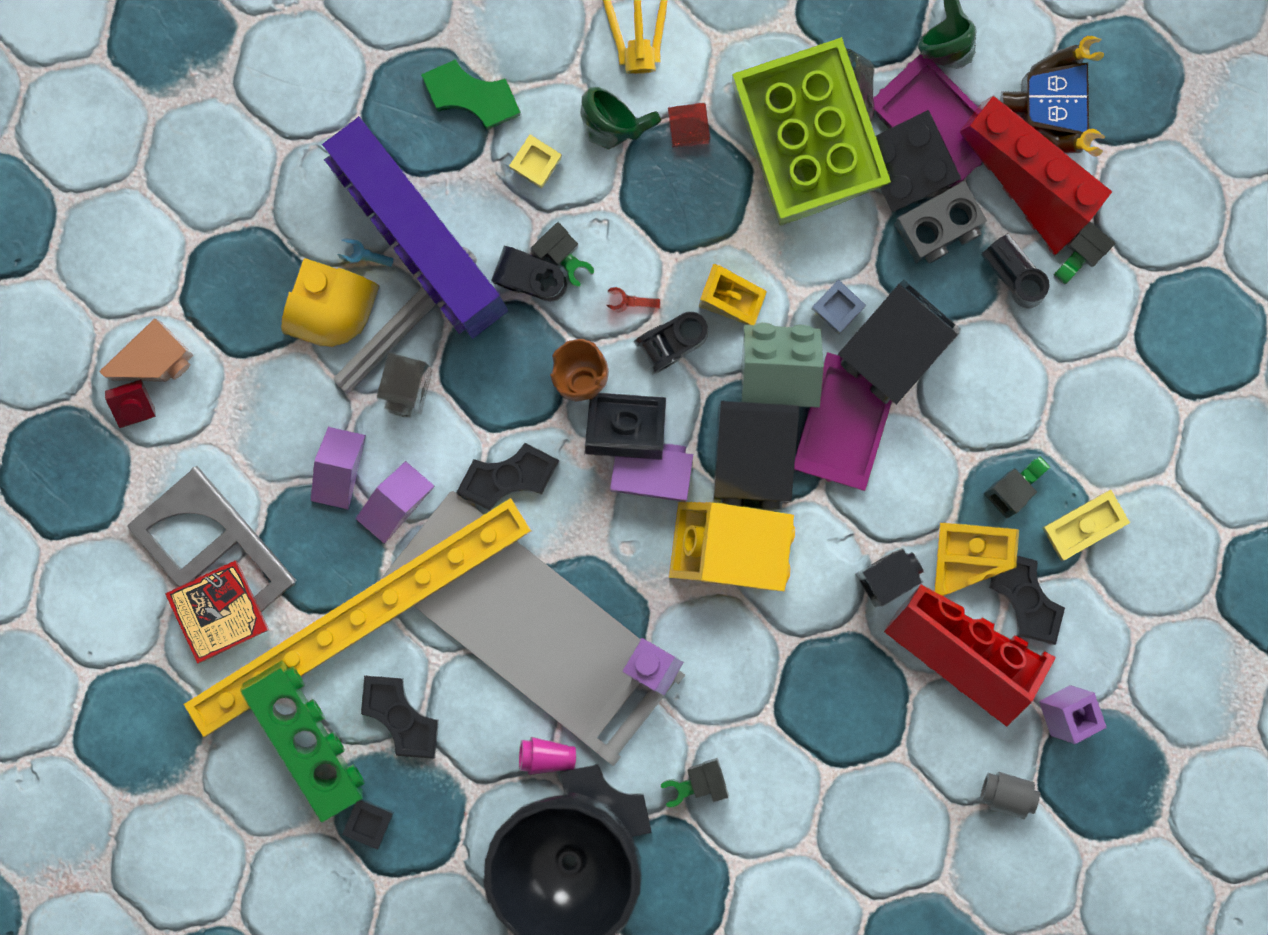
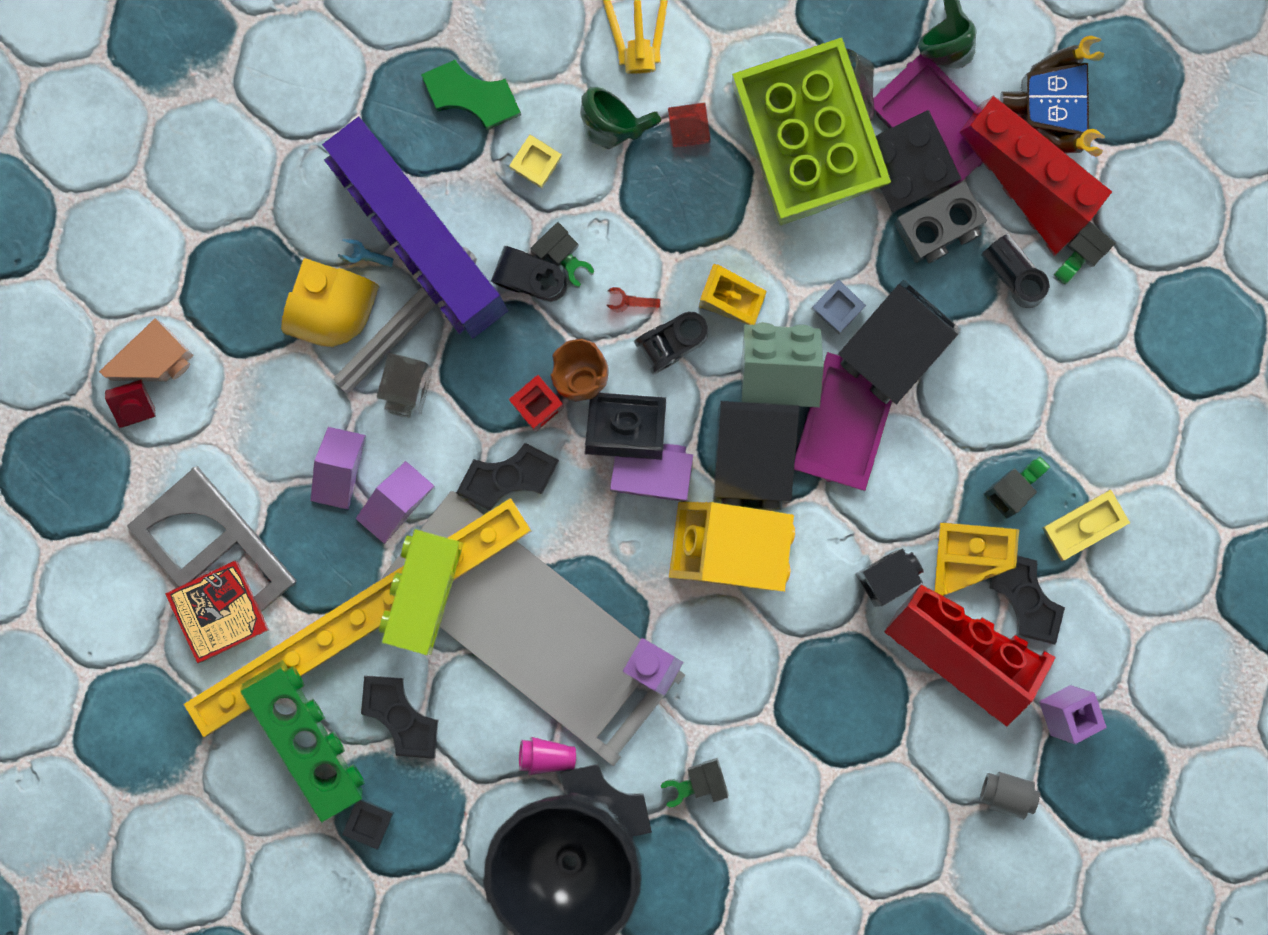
none -> lime brick [379,529,464,655]
none -> red brick [508,375,564,433]

